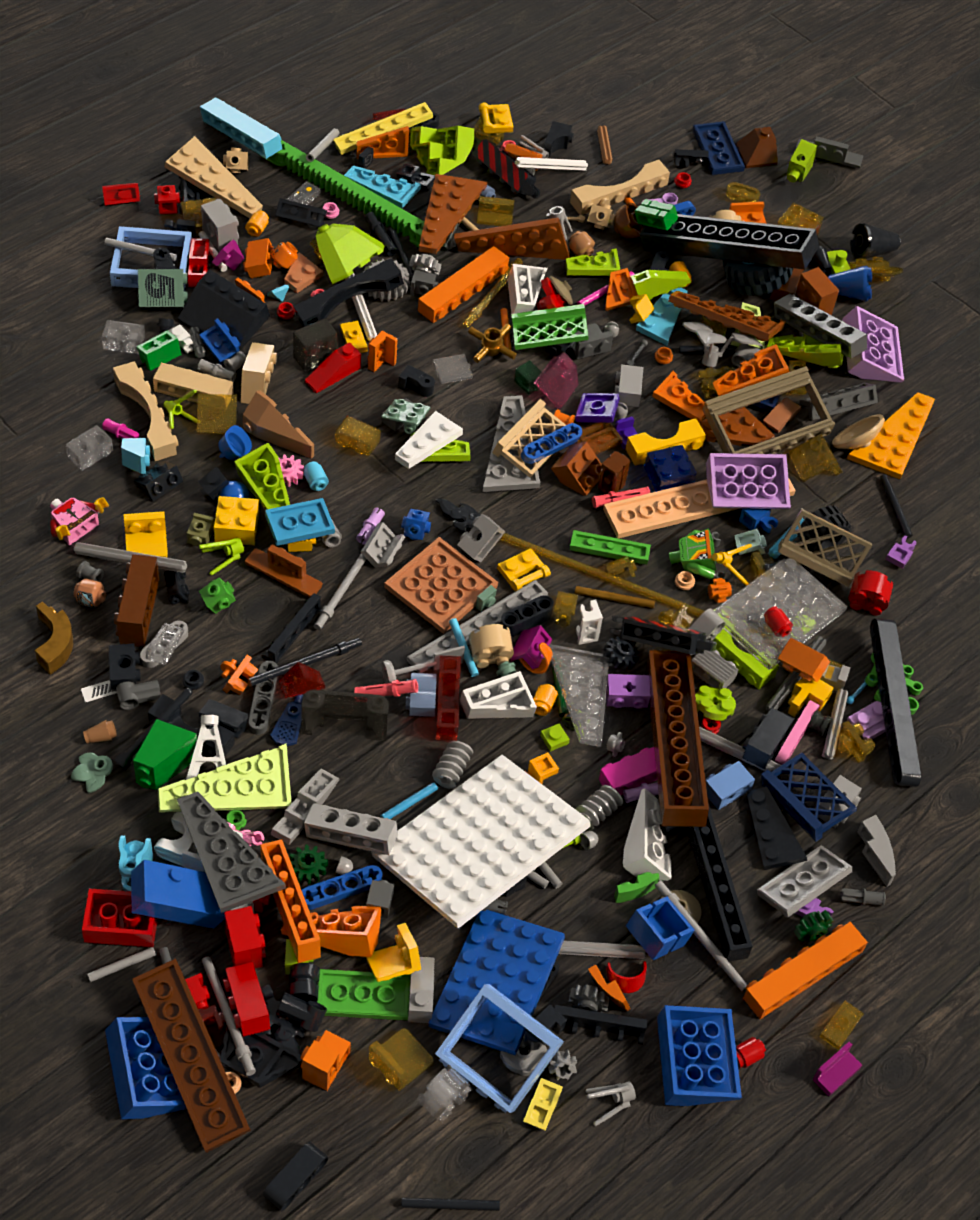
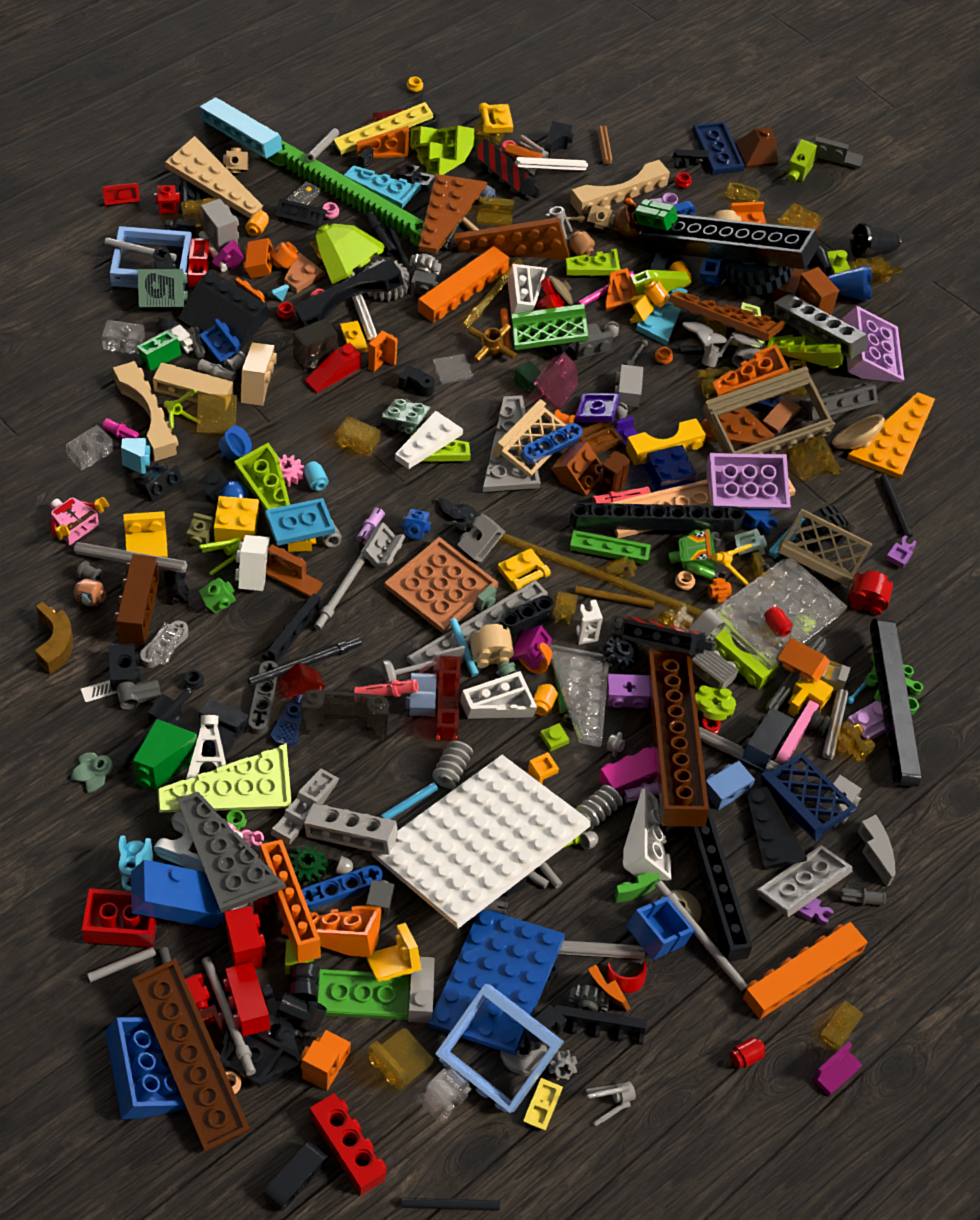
medium nougat cone [83,720,117,744] -> none
orange hips [220,655,258,695] -> none
medium nougat wedge [243,390,314,459] -> none
orange wing [652,371,706,423] -> none
blue slope [657,1005,742,1106] -> none
dark green gear [794,910,834,942] -> none
none -> white brick [235,535,270,591]
none -> red brick [310,1093,387,1196]
none -> yellow plate [407,77,423,92]
none -> black beam [569,503,745,532]
none -> light orange brick [644,280,669,308]
none -> blue brick [699,258,724,286]

